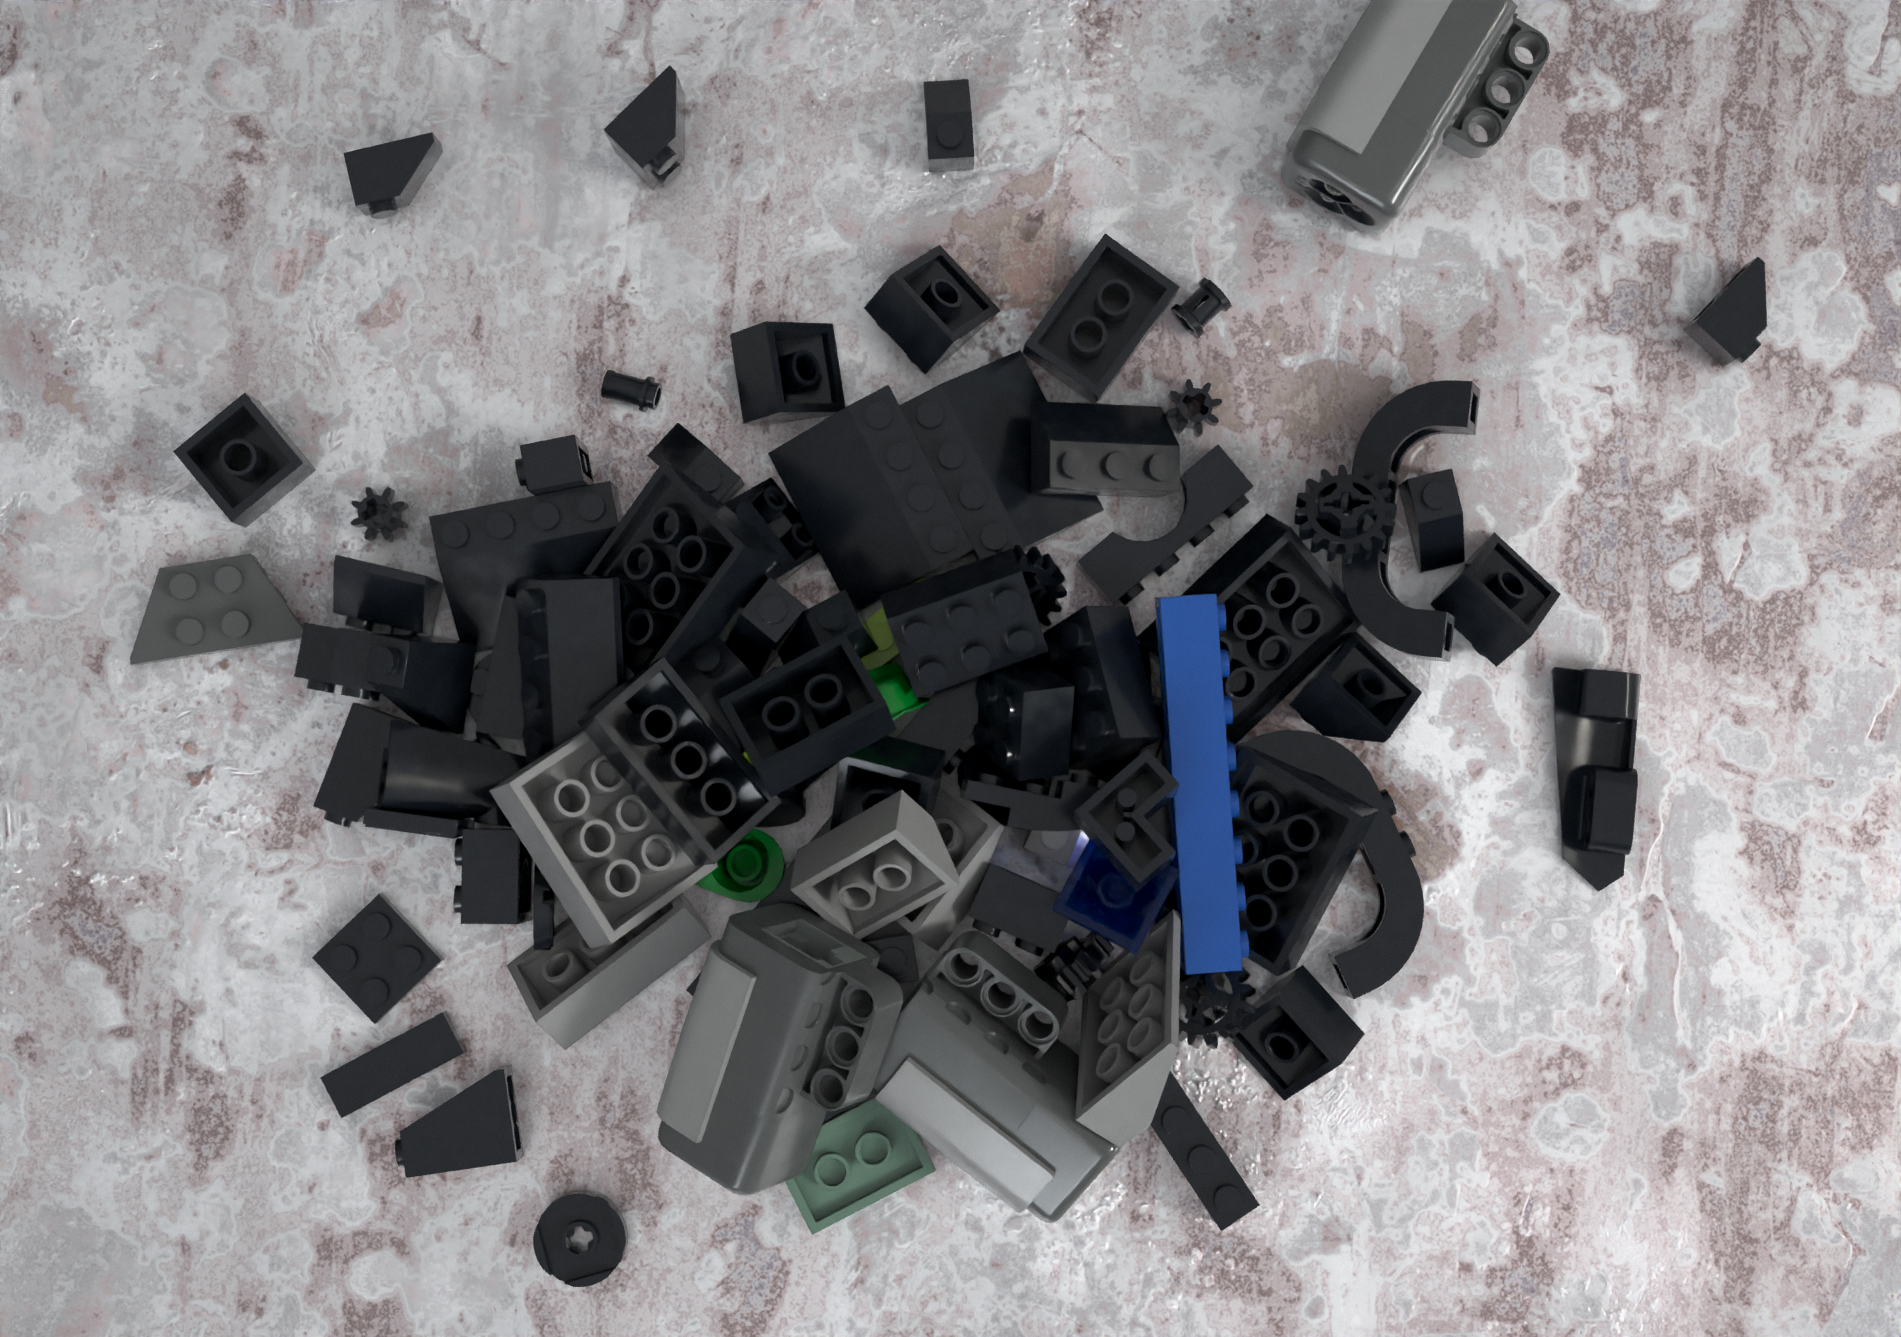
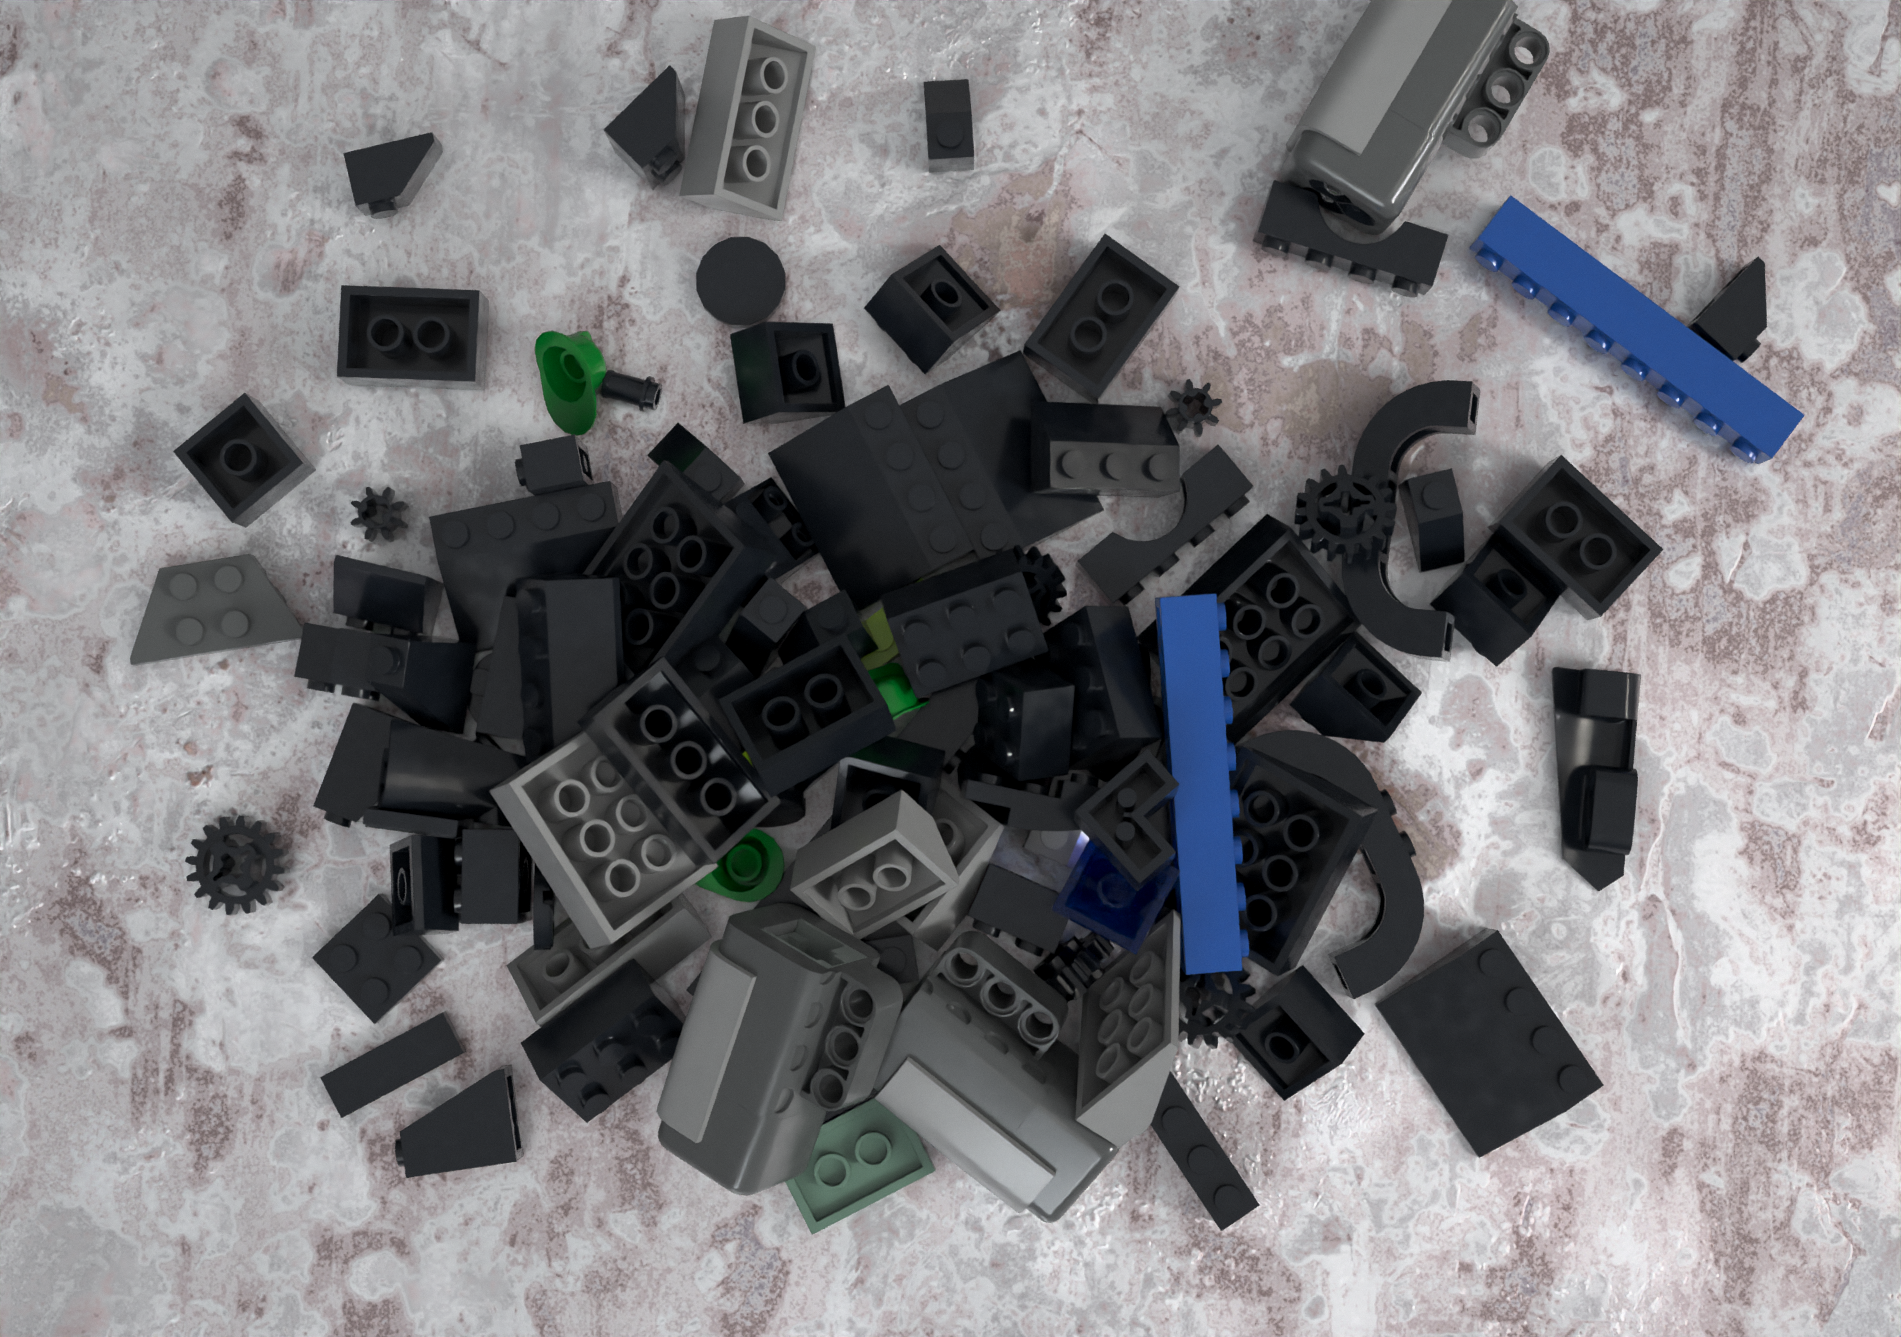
black plate [533,1191,628,1287] -> none
black bush [1171,277,1232,338] -> none
none -> black gear [185,815,290,915]
none -> black brick [337,285,489,390]
none -> black slope [389,835,462,937]
none -> black brick [521,958,686,1123]
none -> green piece [534,330,607,436]
none -> light grey slope [679,16,816,221]
none -> black tile [696,237,786,328]
none -> black arch [1253,180,1448,298]
none -> black slope [1374,928,1604,1158]
none -> blue brick [1469,195,1805,464]
none -> black brick [1487,455,1664,621]

